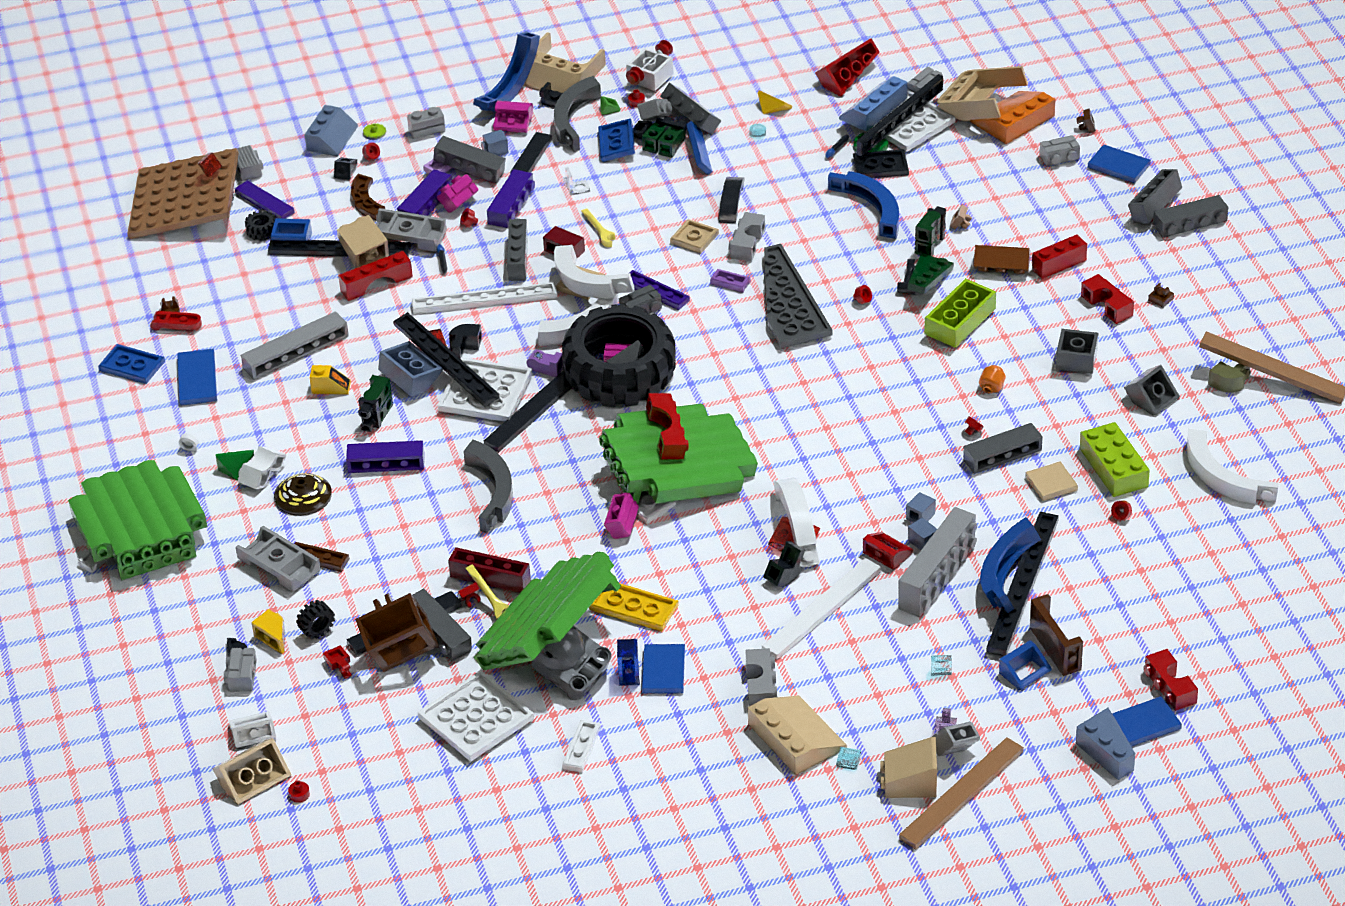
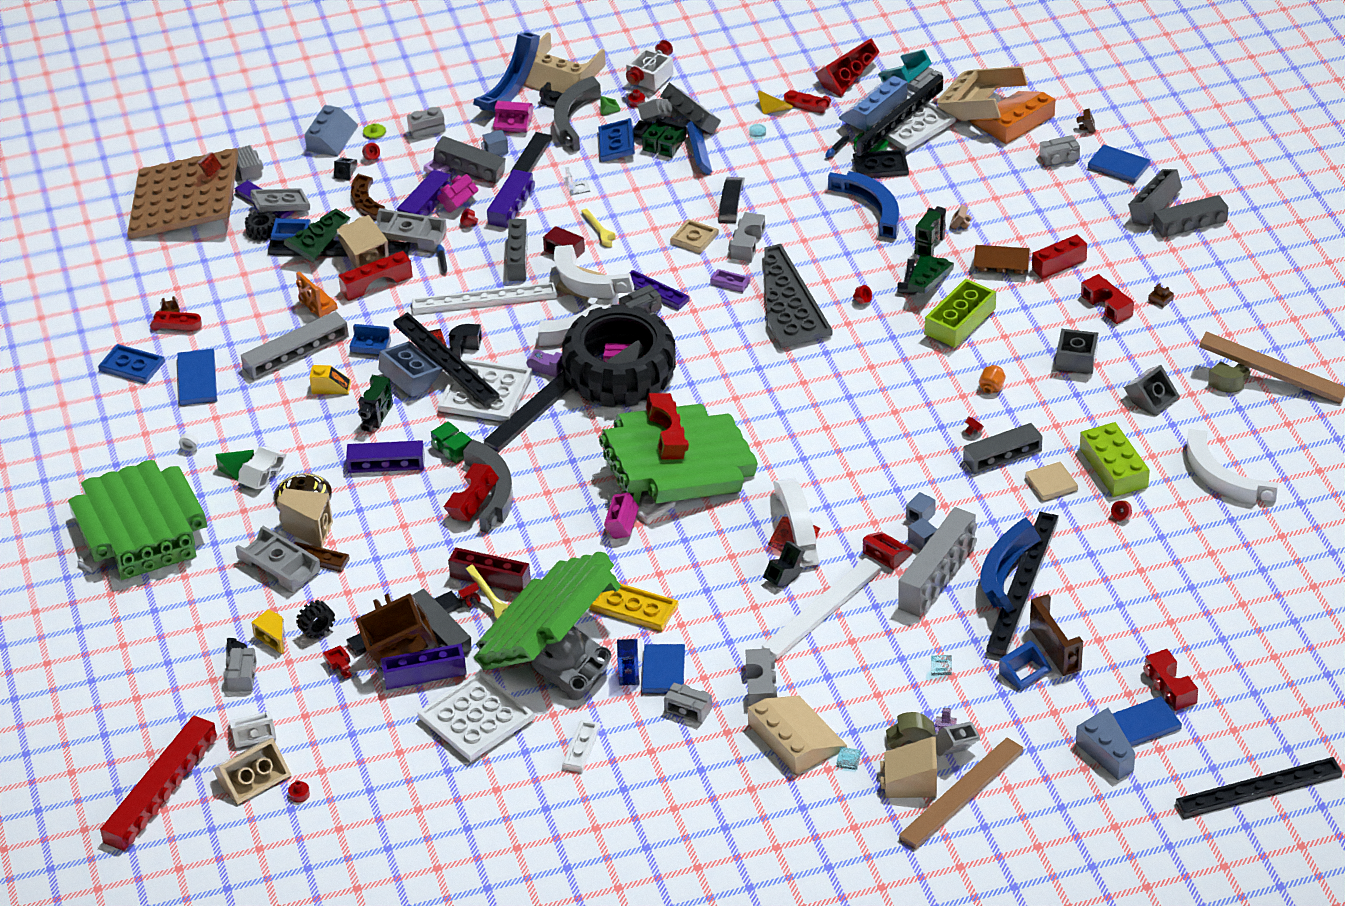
none -> red brick [100,715,217,851]
none -> light grey tile [250,188,311,212]
none -> tan slope [277,488,333,548]
none -> dark green wing [284,208,351,263]
none -> orange bracket [296,271,338,318]
none -> blue bracket [349,324,391,355]
none -> dark purple brick [381,643,467,690]
none -> green piece [431,421,472,464]
none -> red arch [443,463,499,521]
none -> light grey brick [664,683,713,724]
none -> red plate [784,90,831,114]
none -> teal panel [878,49,932,83]
none -> olive brick [886,712,936,749]
none -> black tile [1175,757,1343,819]

